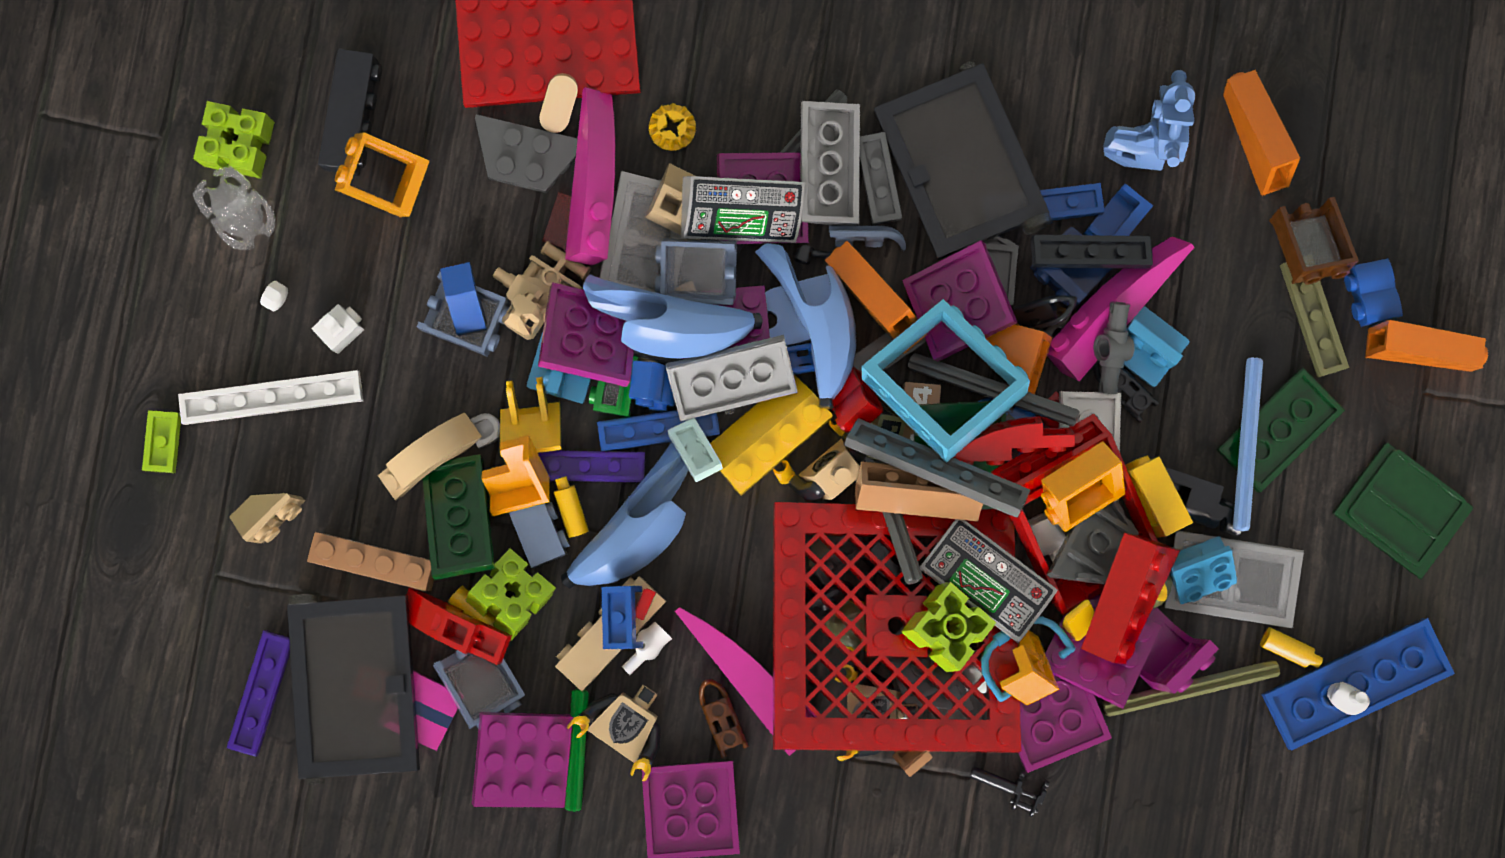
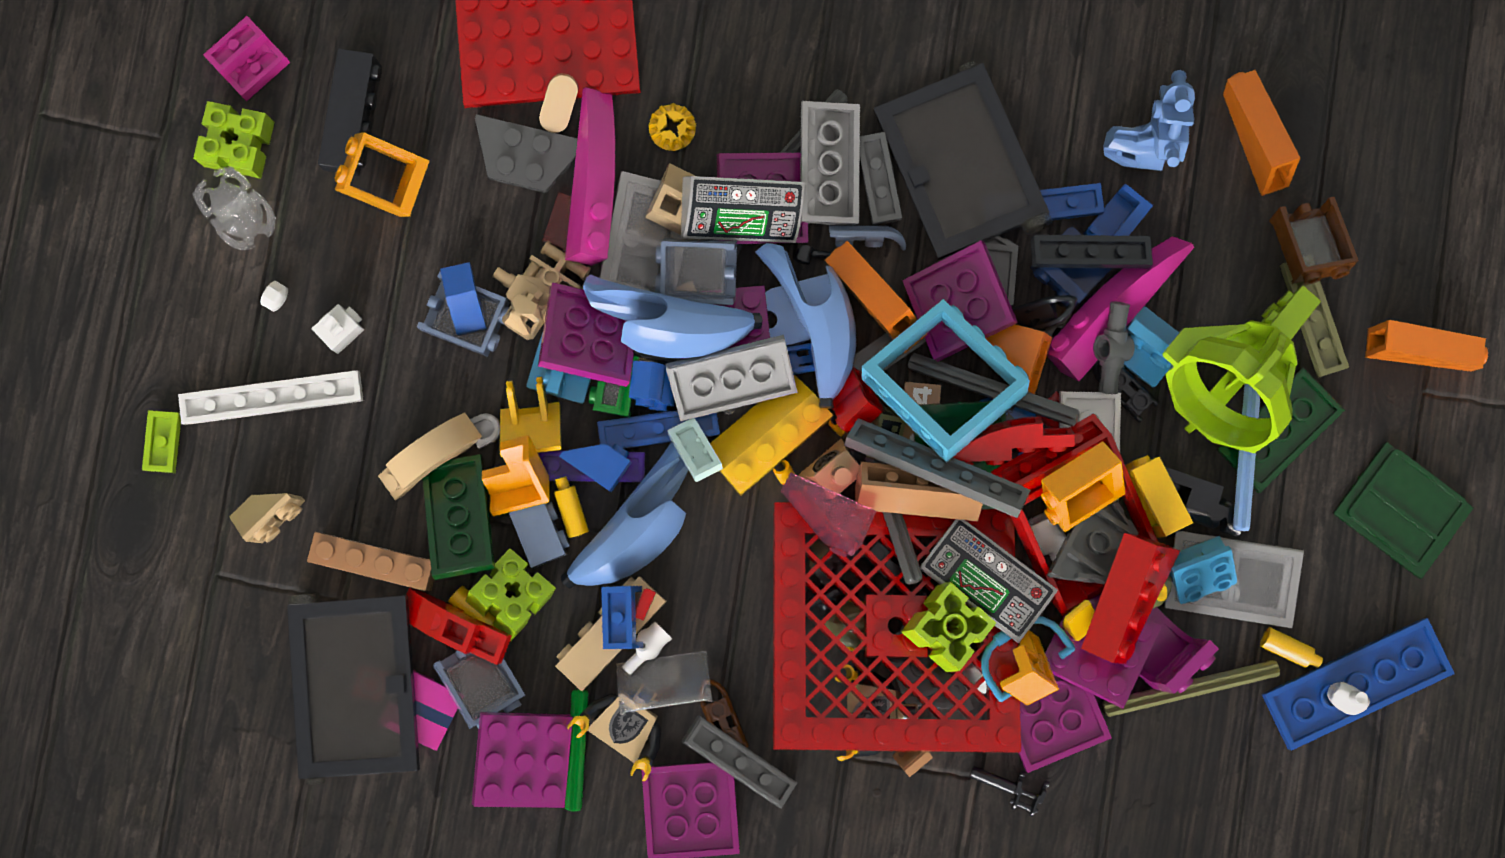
dark purple tile [227,630,290,757] -> none
dark pink slope [675,607,813,756] -> none
blue brick [1344,258,1403,327] -> none
none -> dark pink slope [203,16,290,102]
none -> blue slope [559,443,632,492]
none -> clear piece [617,651,712,715]
none -> dark grey tile [681,716,797,809]
none -> clear pink slope [781,472,876,557]
none -> lime plate [1162,285,1321,453]

